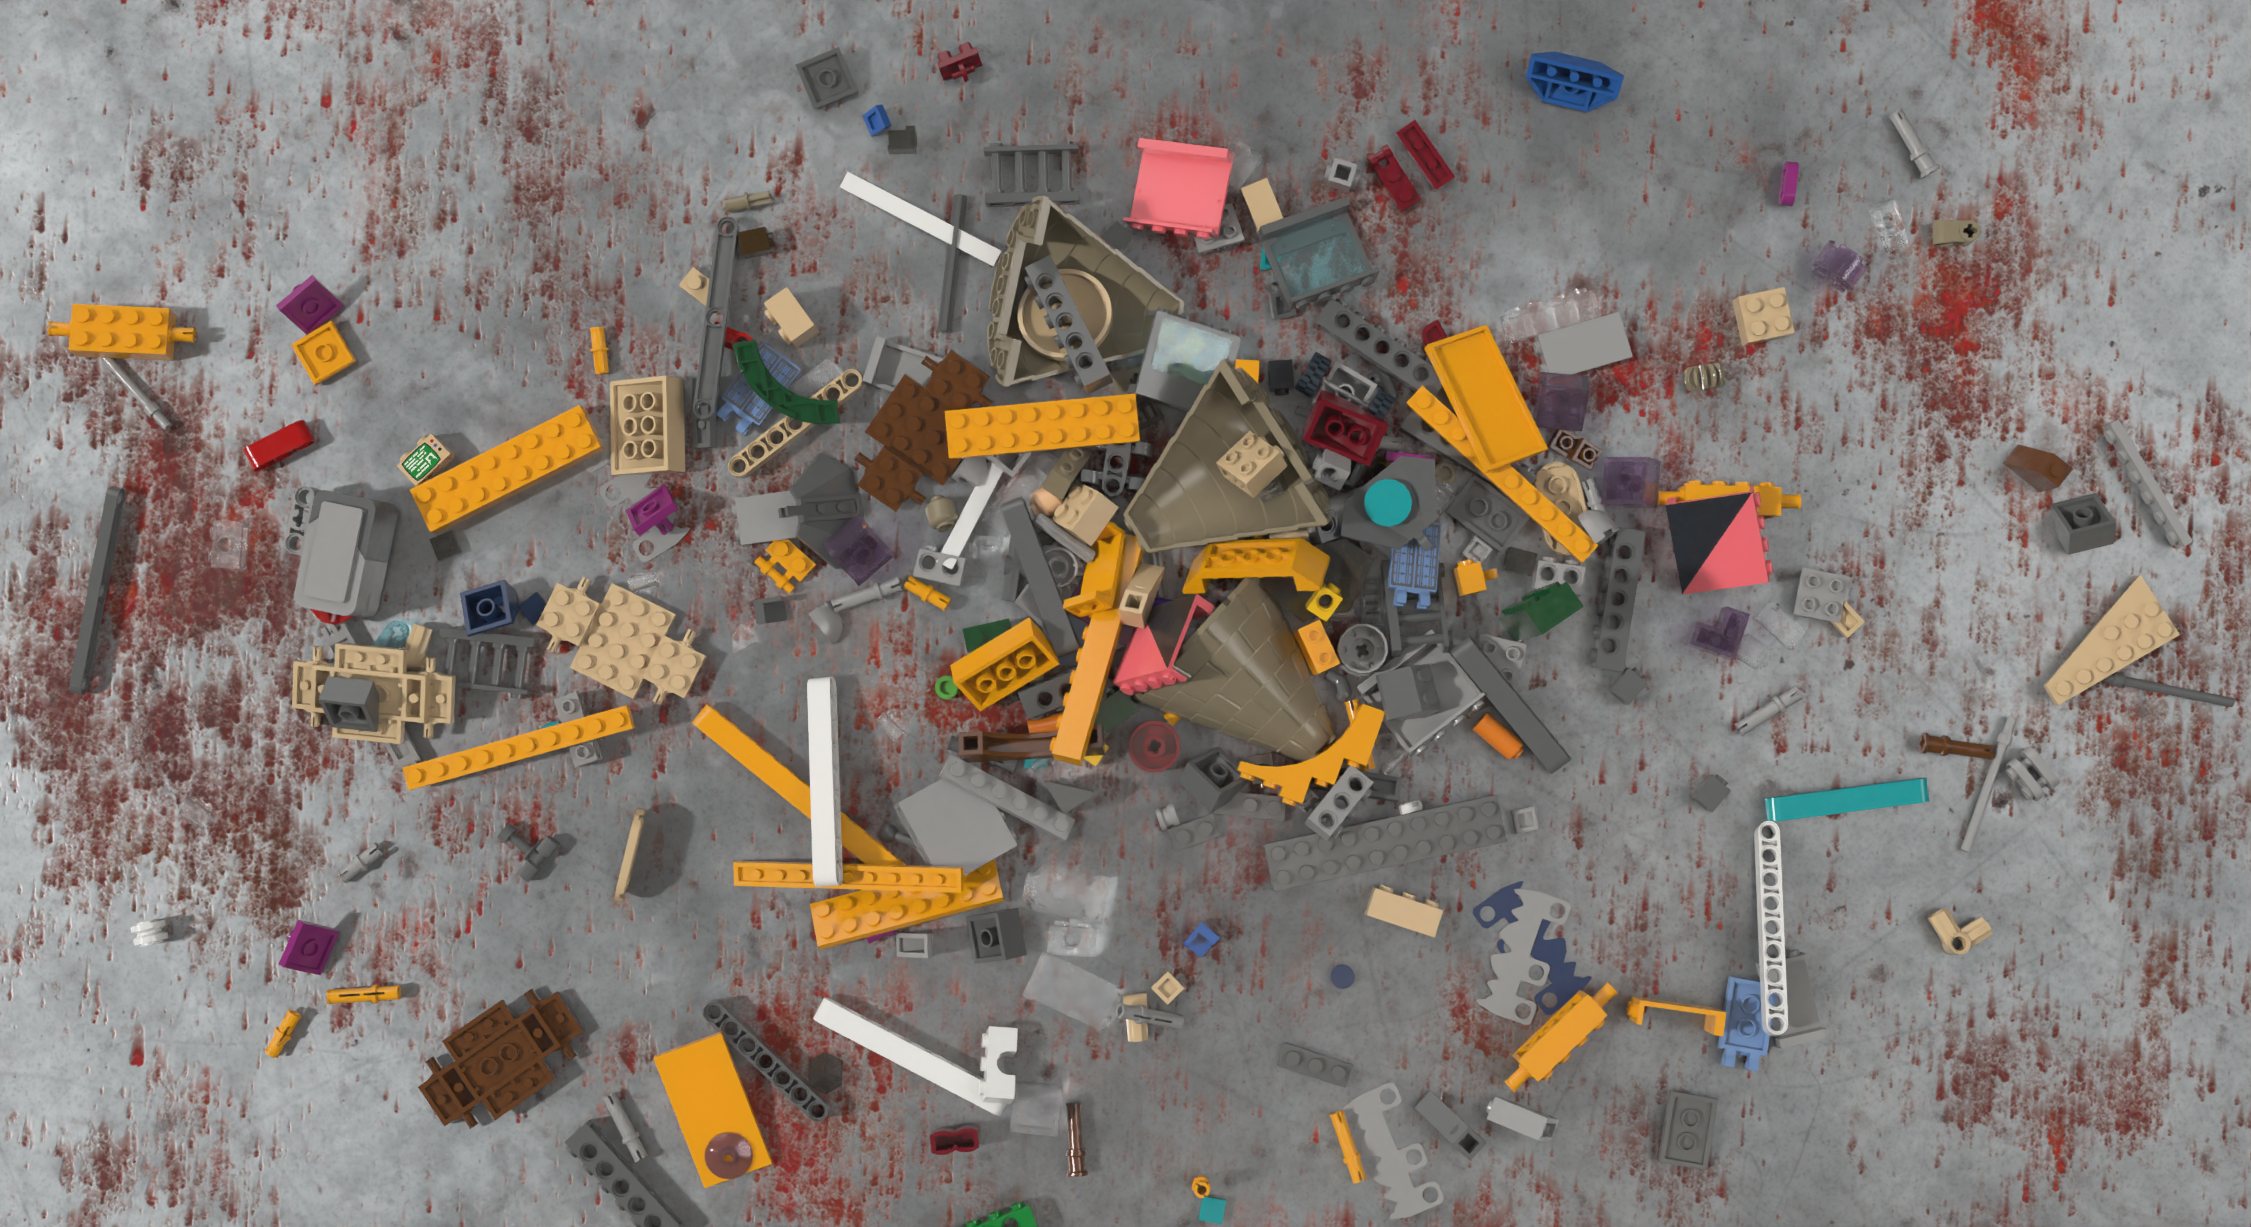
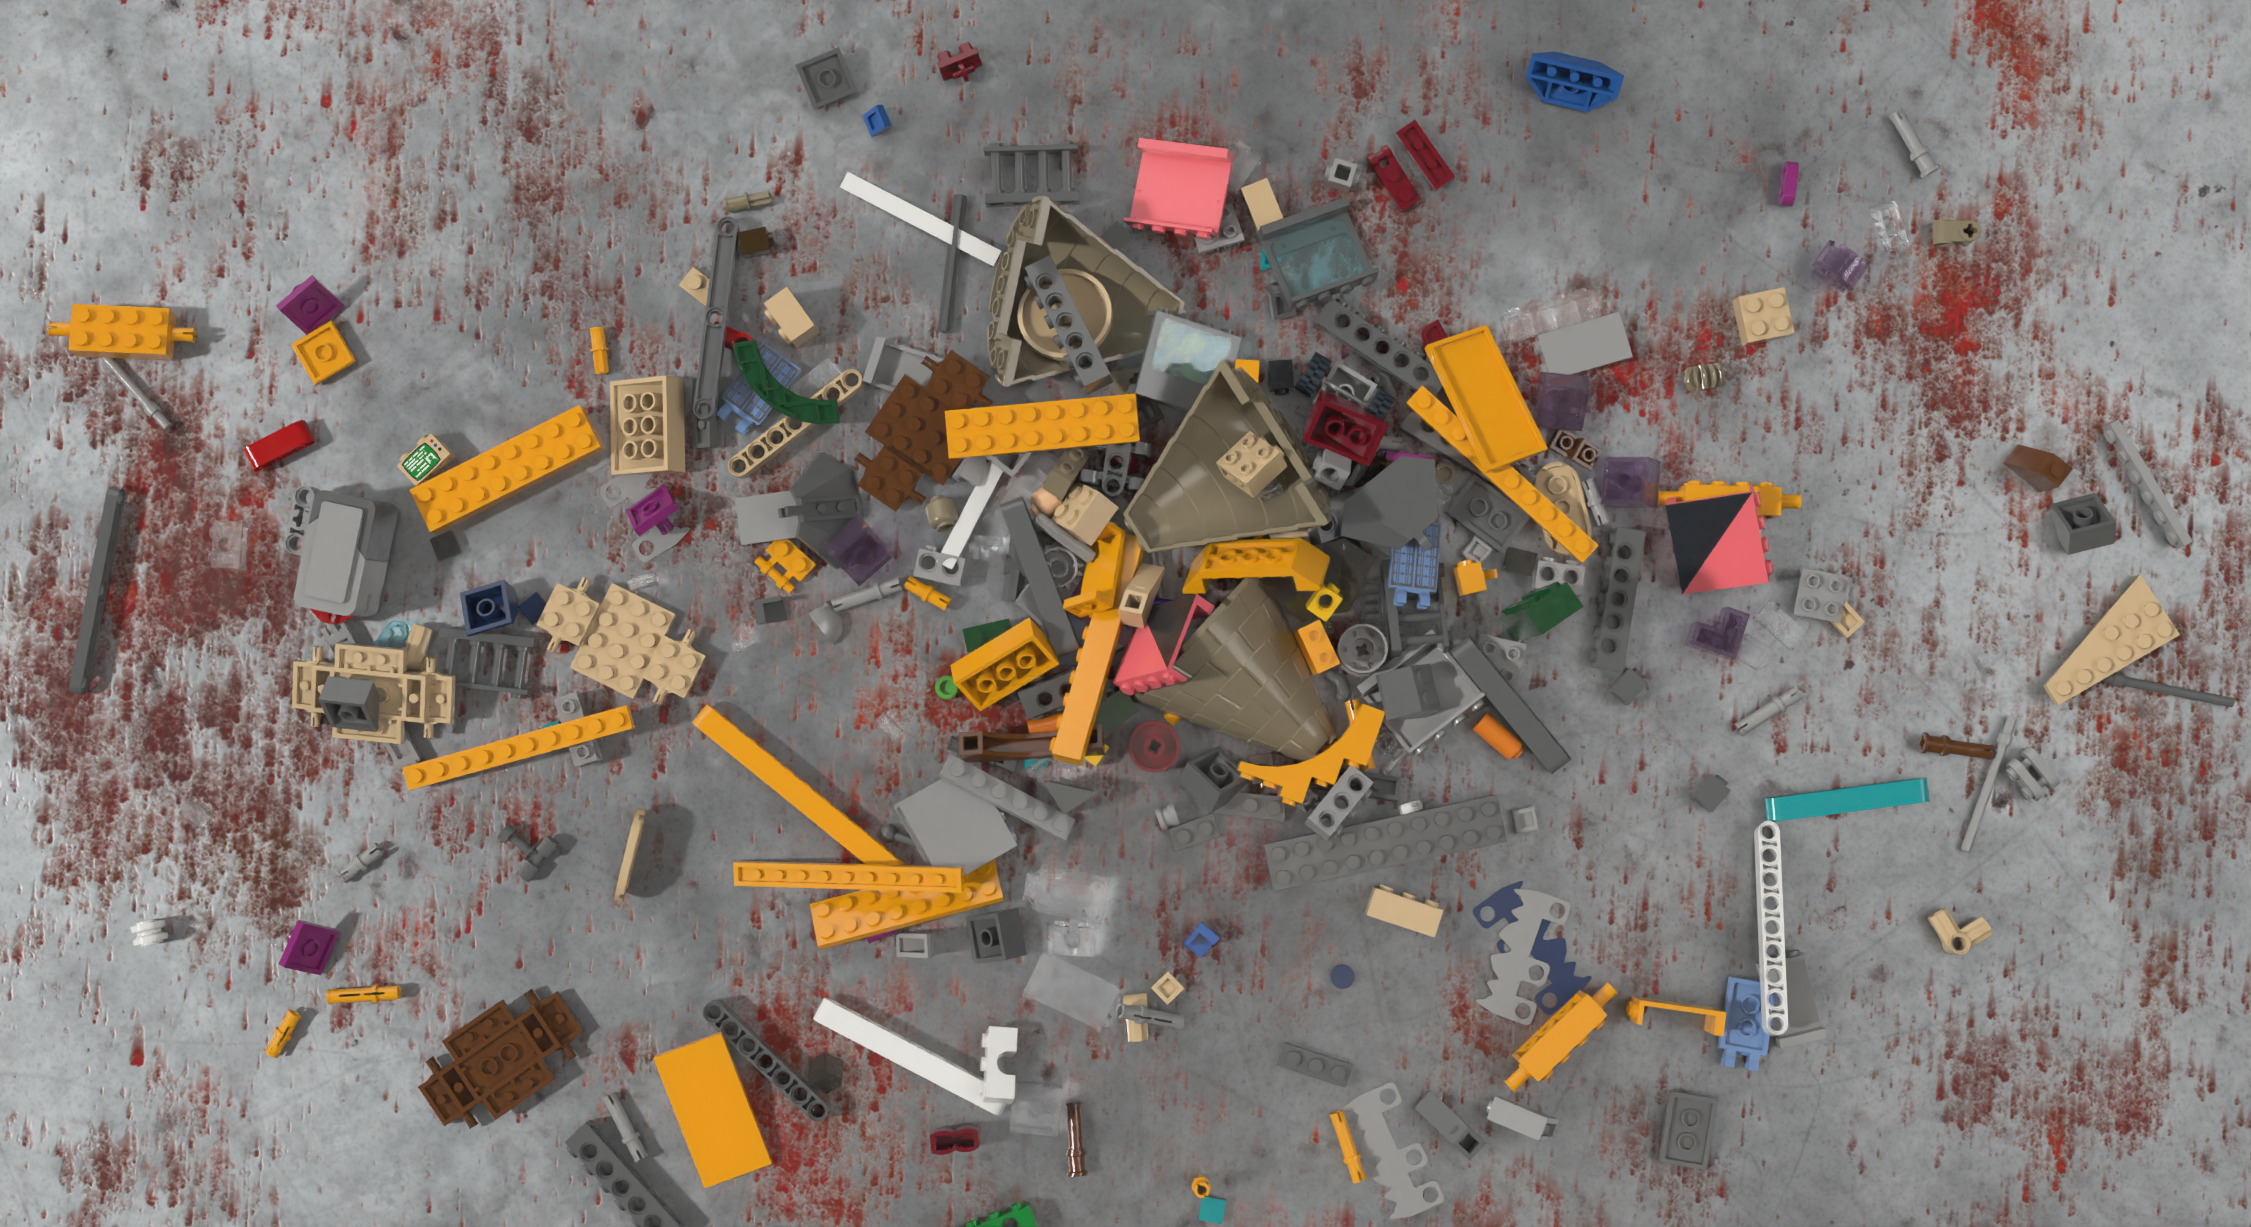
dish [705,1132,753,1179] -> none
white beam [807,676,843,888] -> none
clear smoke panel [887,126,917,155] -> none
teal tile [1364,479,1412,527] -> none
light grey brick [1578,510,1620,544] -> none

